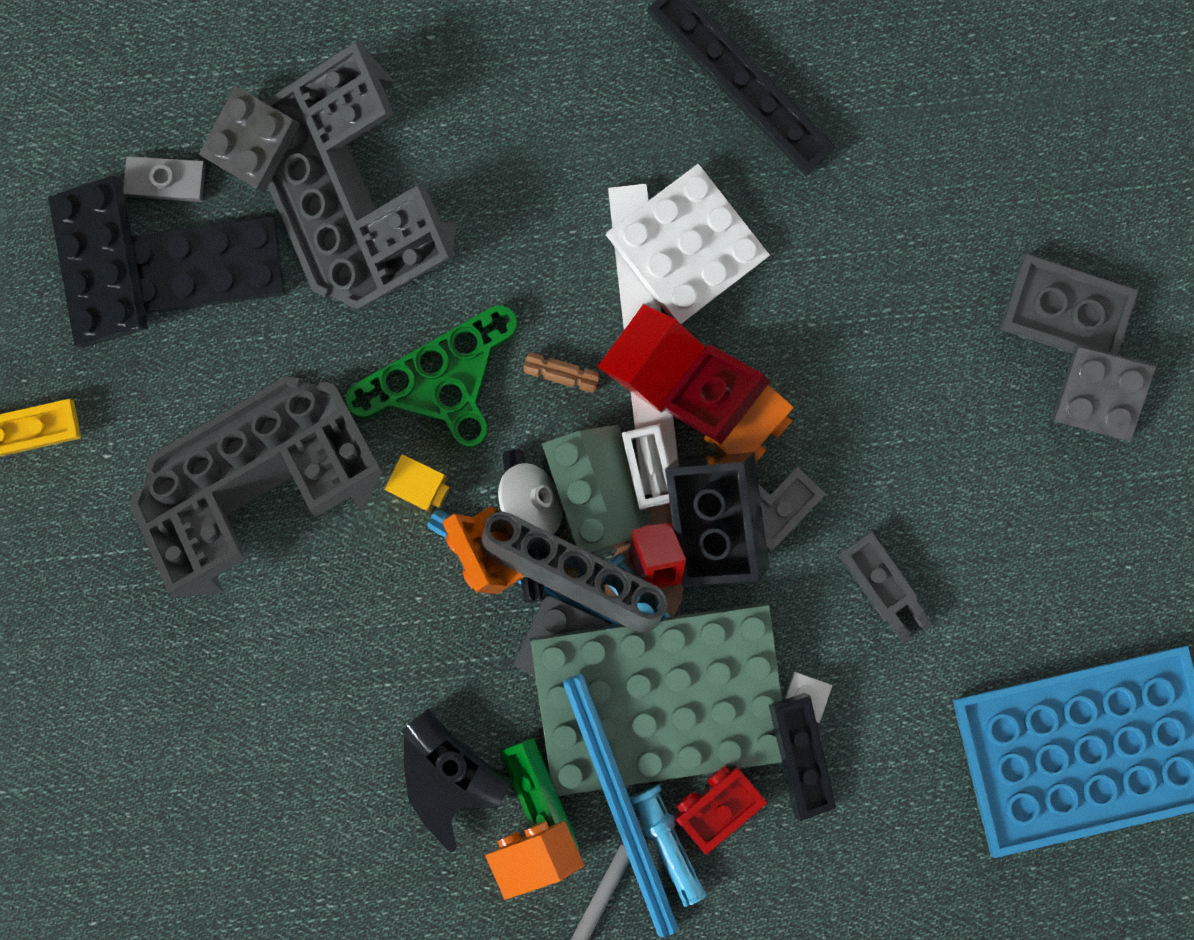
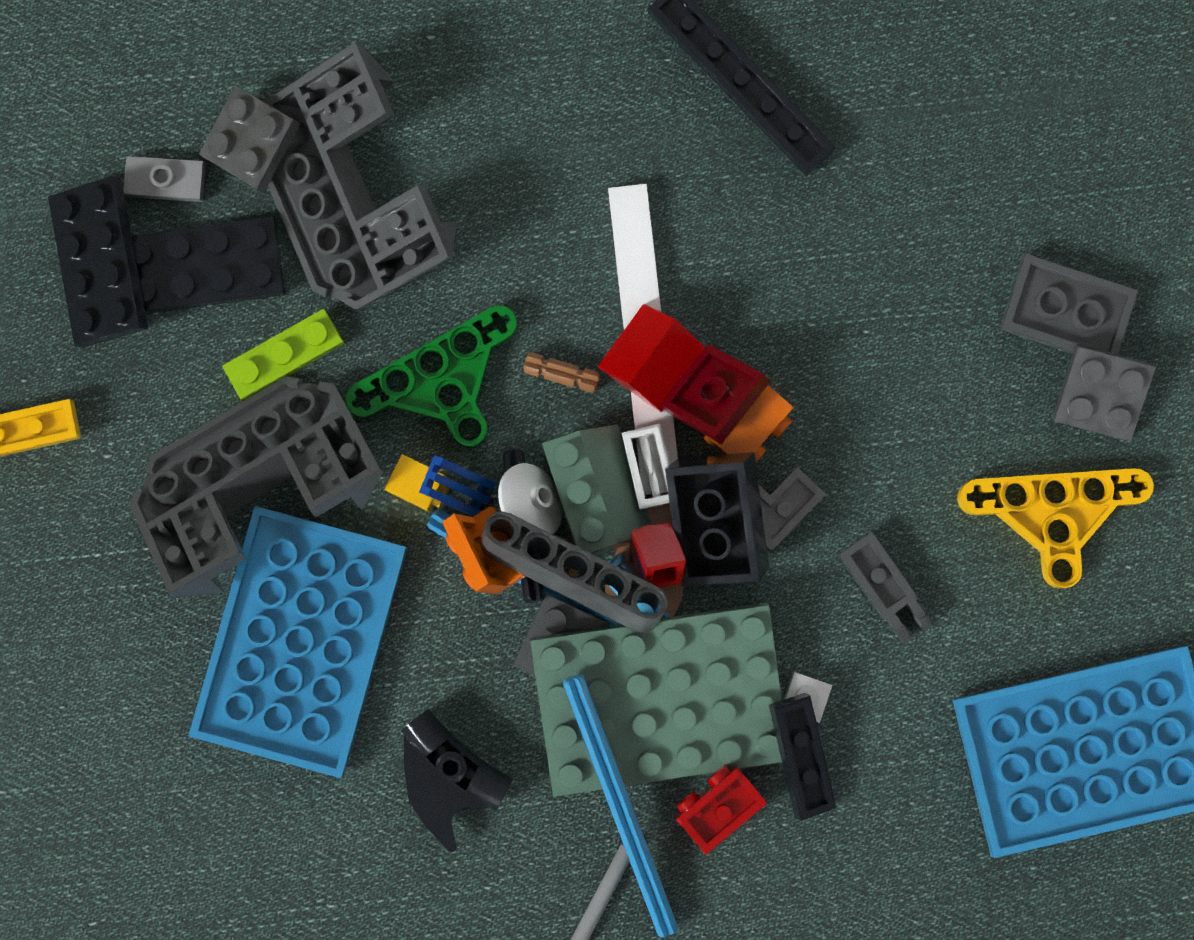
orange brick [485,820,585,900] -> none
green plate [499,738,580,851] -> none
white plate [606,164,770,324] -> none
medium azure pin [629,783,707,907] -> none
none -> dark azure plate [188,506,408,779]
none -> lime plate [222,309,345,401]
none -> blue tile [419,455,496,516]
none -> yellow beam [957,468,1154,588]

